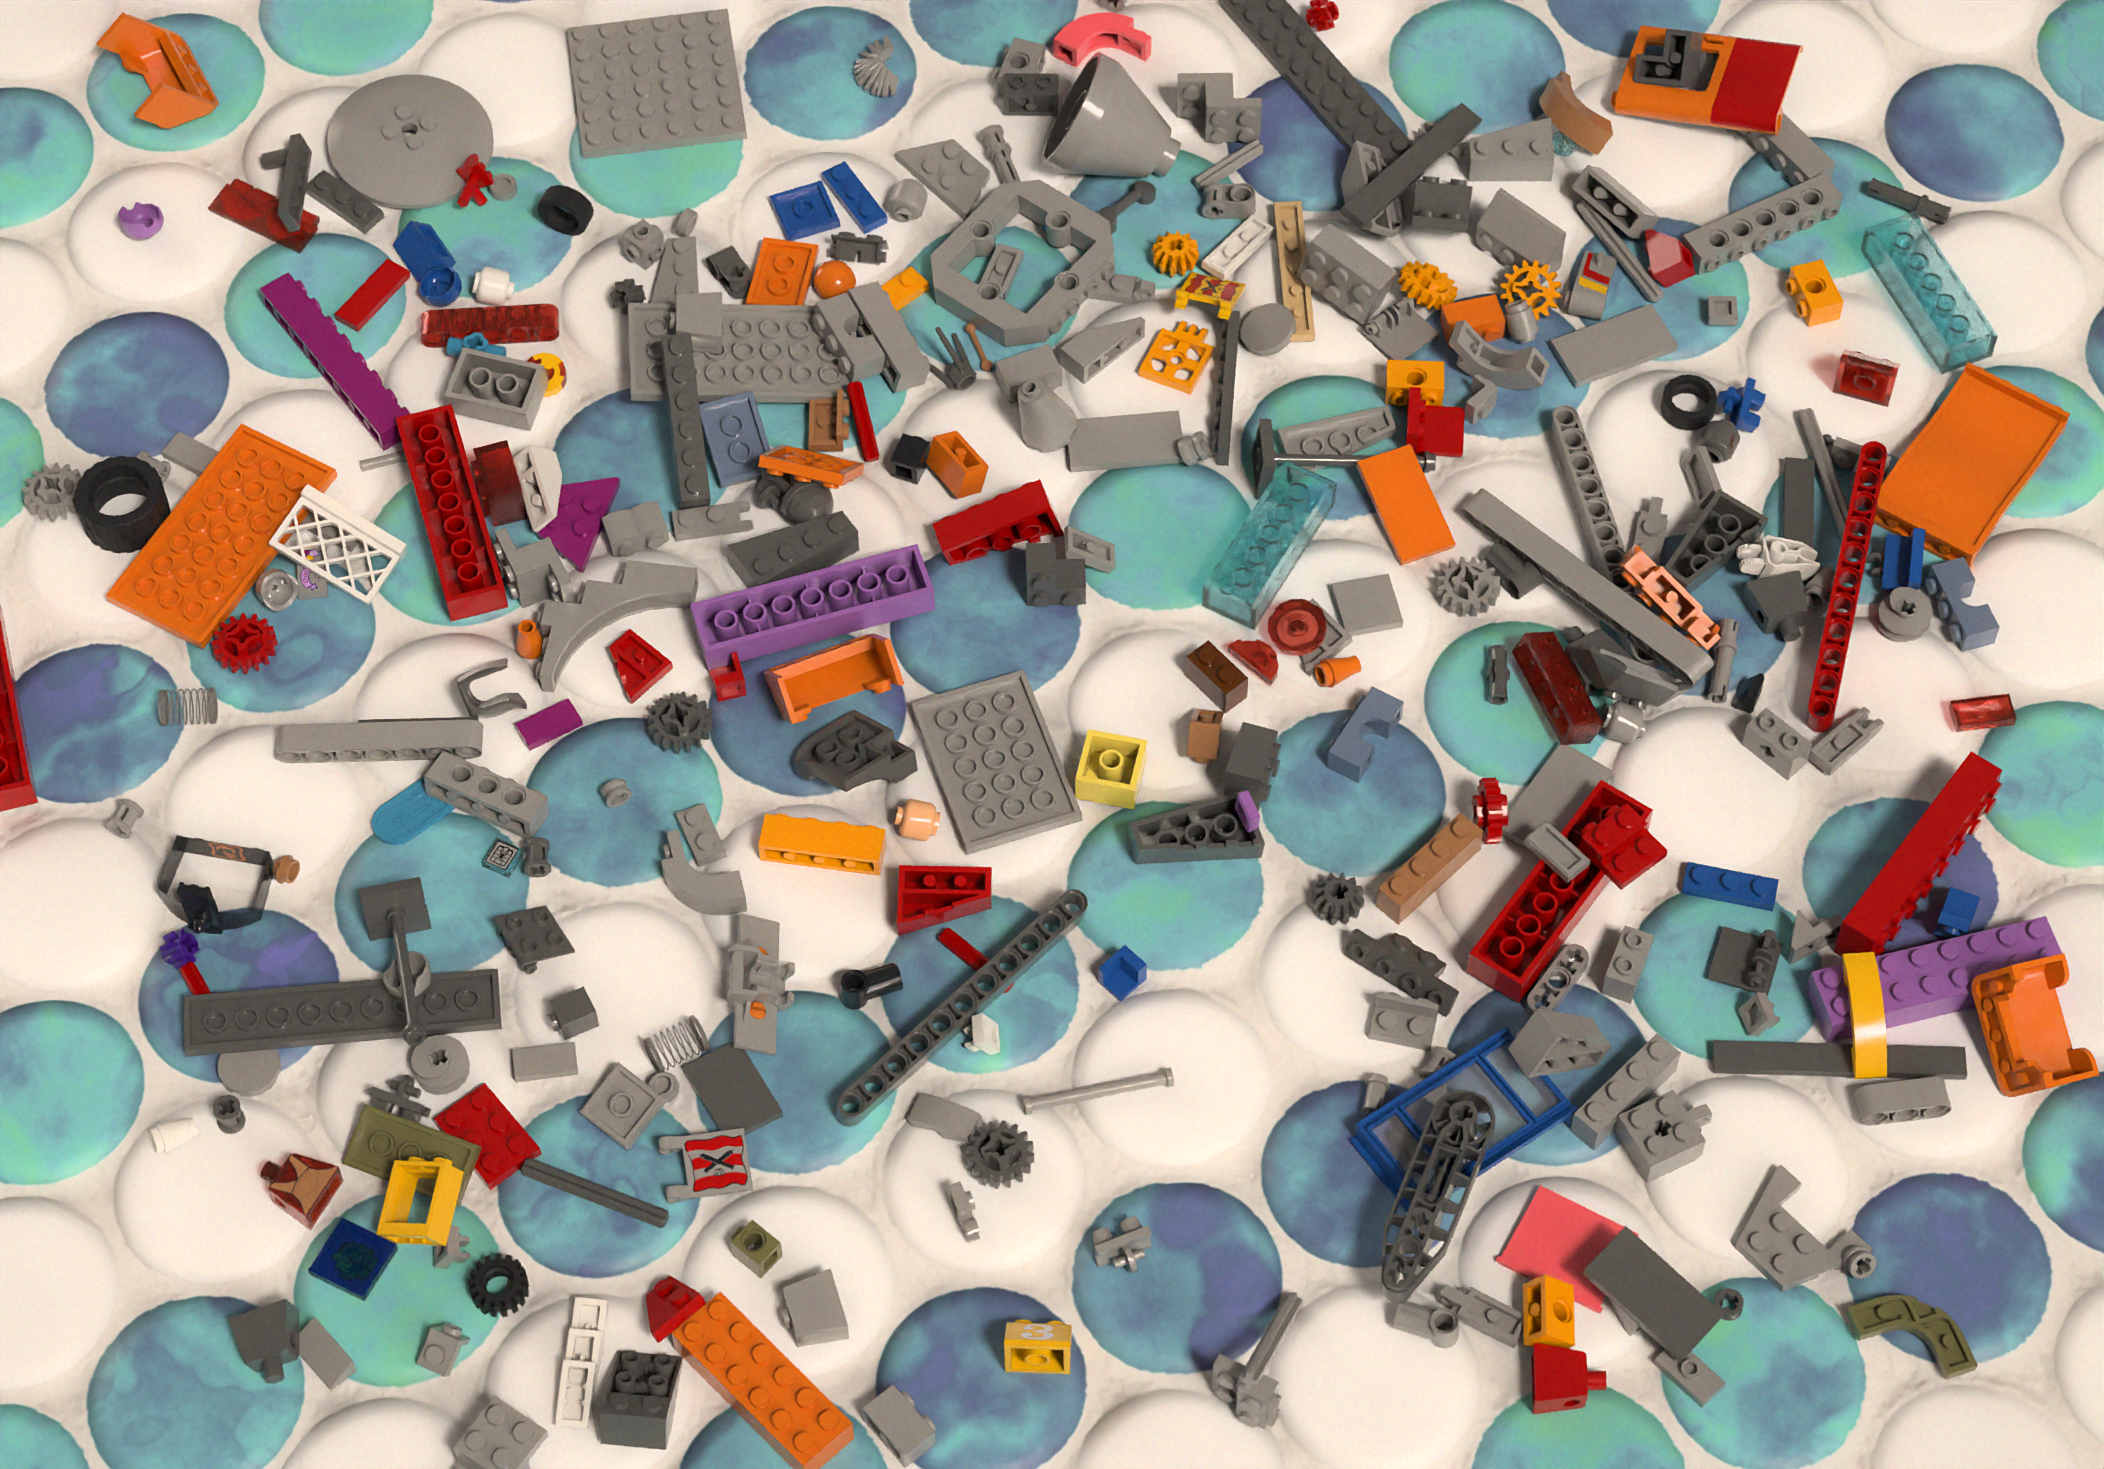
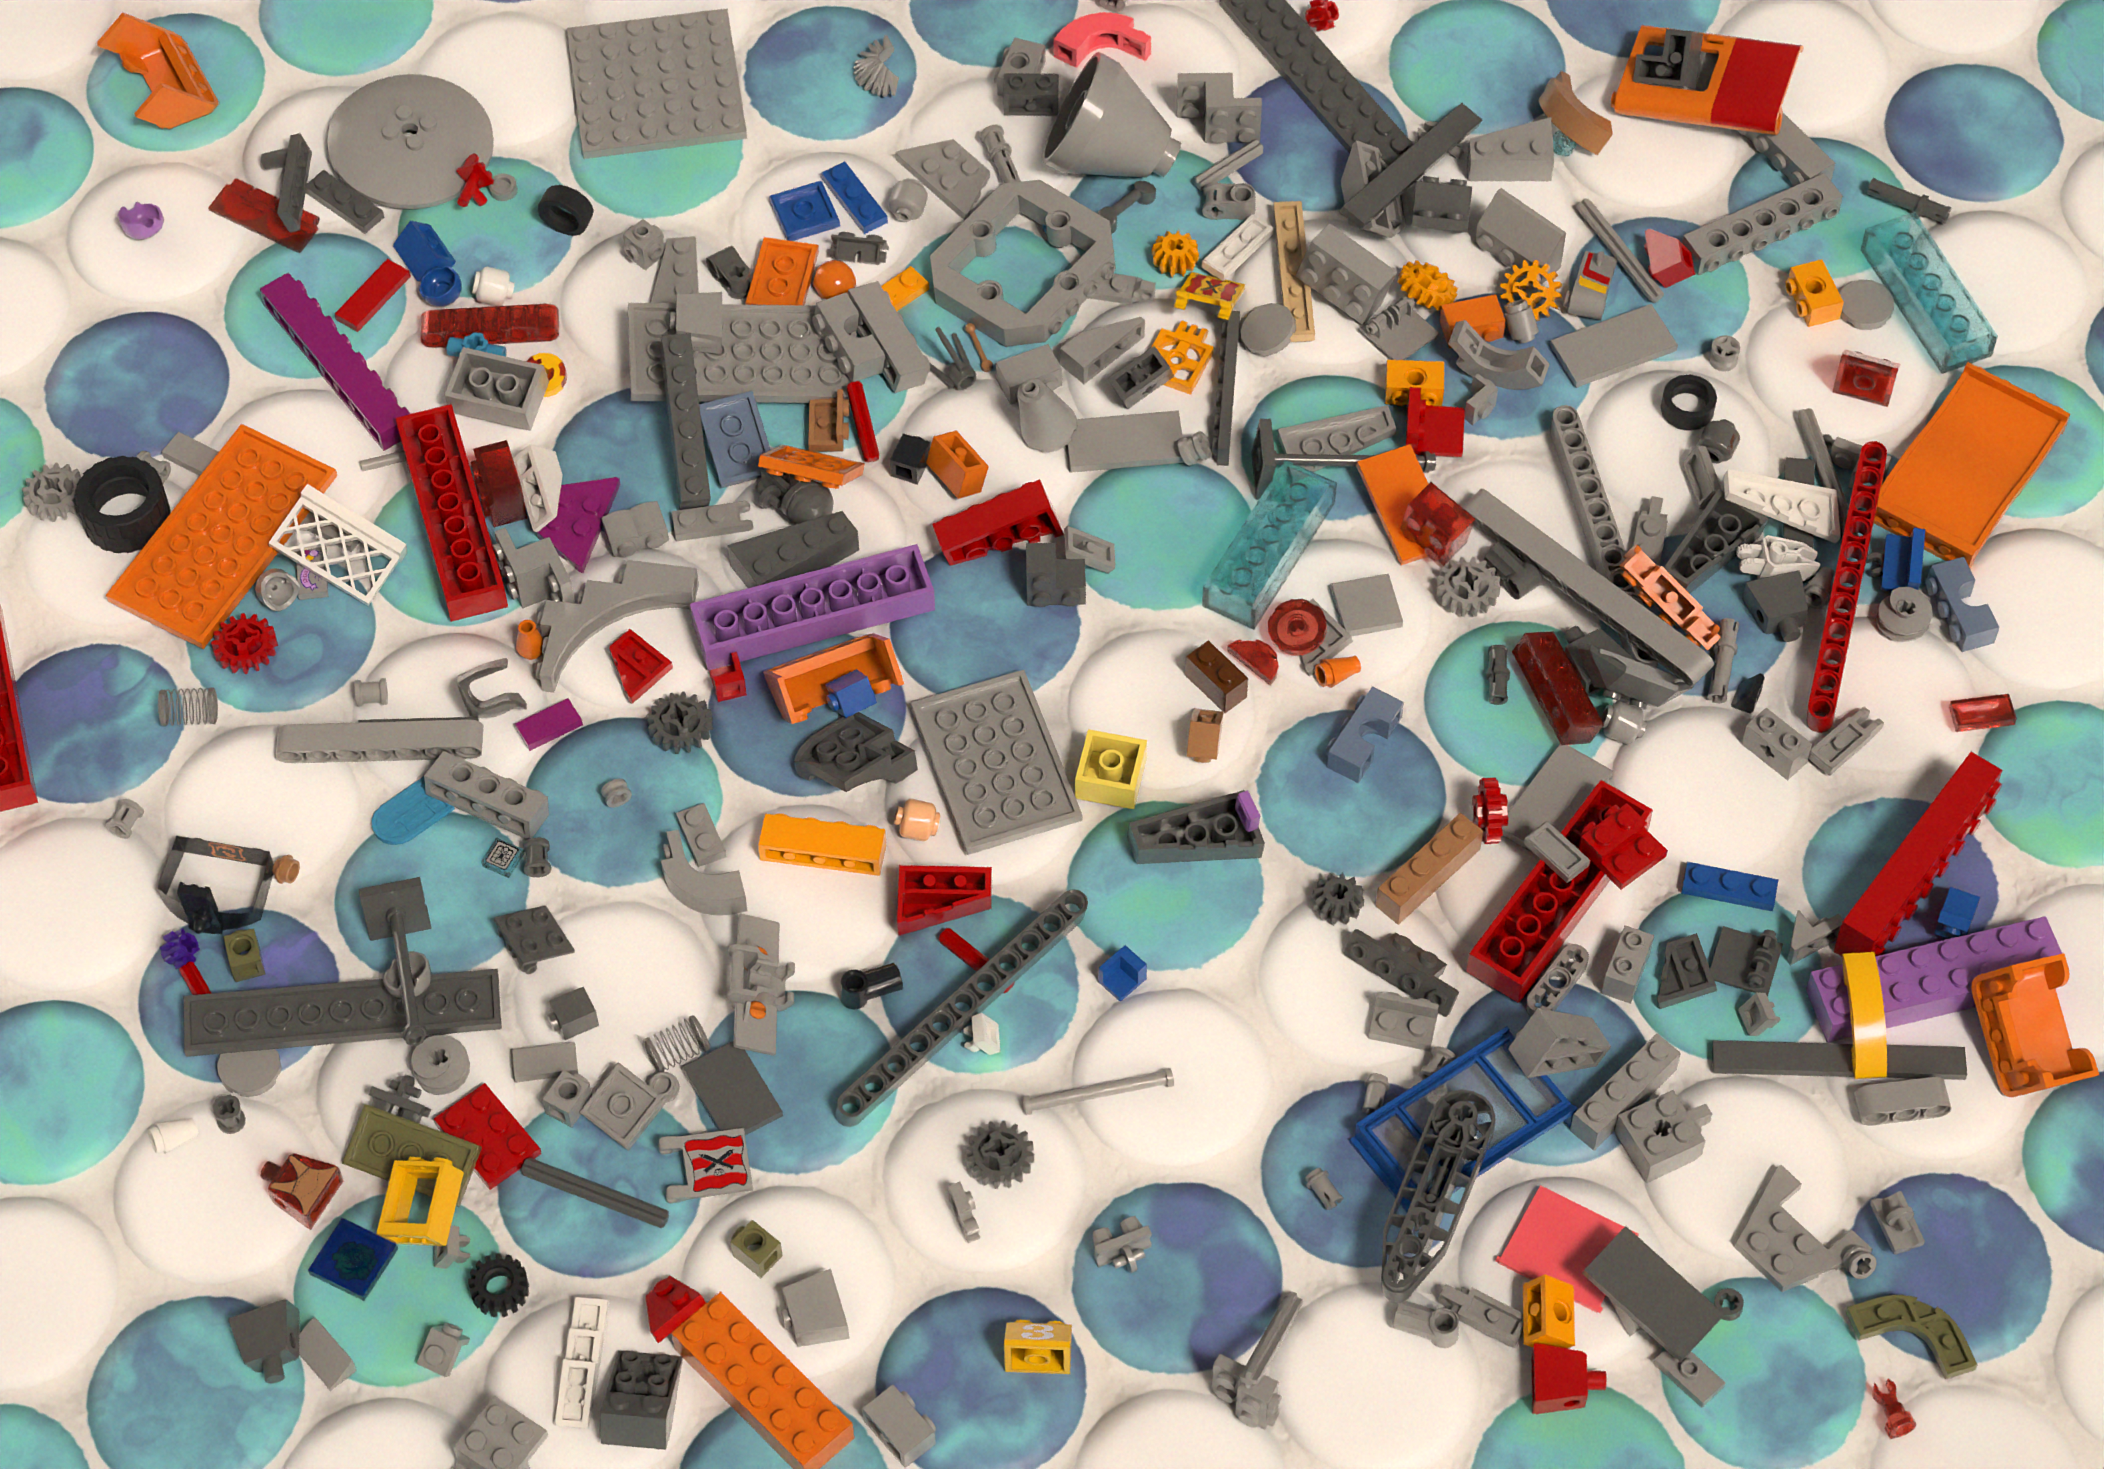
dark grey gear [610,278,646,314] -> none
light grey tile [675,208,698,237] -> none
light grey slope [907,1093,982,1143] -> none
light grey plate [980,243,1024,300] -> none
dark grey brick [1224,722,1281,812] -> none
light grey brick [1571,165,1660,240] -> none
light grey plate [1707,296,1738,326] -> none
blue hips [1717,377,1766,433] -> none
none -> olive brick [223,928,266,982]
none -> light grey bush [355,678,388,707]
none -> light grey brick [542,1070,592,1128]
none -> blue brick [825,669,877,718]
none -> dark grey brick [1107,346,1174,409]
none -> light grey pin [1305,1168,1343,1210]
none -> clear red brick [1400,482,1475,566]
none -> dark grey wing [1657,933,1717,1009]
none -> light grey wheel [1709,335,1740,372]
none -> white wing [1724,469,1841,544]
none -> light grey tile [1840,279,1894,330]
none -> light grey hips [1870,1191,1925,1255]
none -> clear red piece [1872,1379,1917,1439]

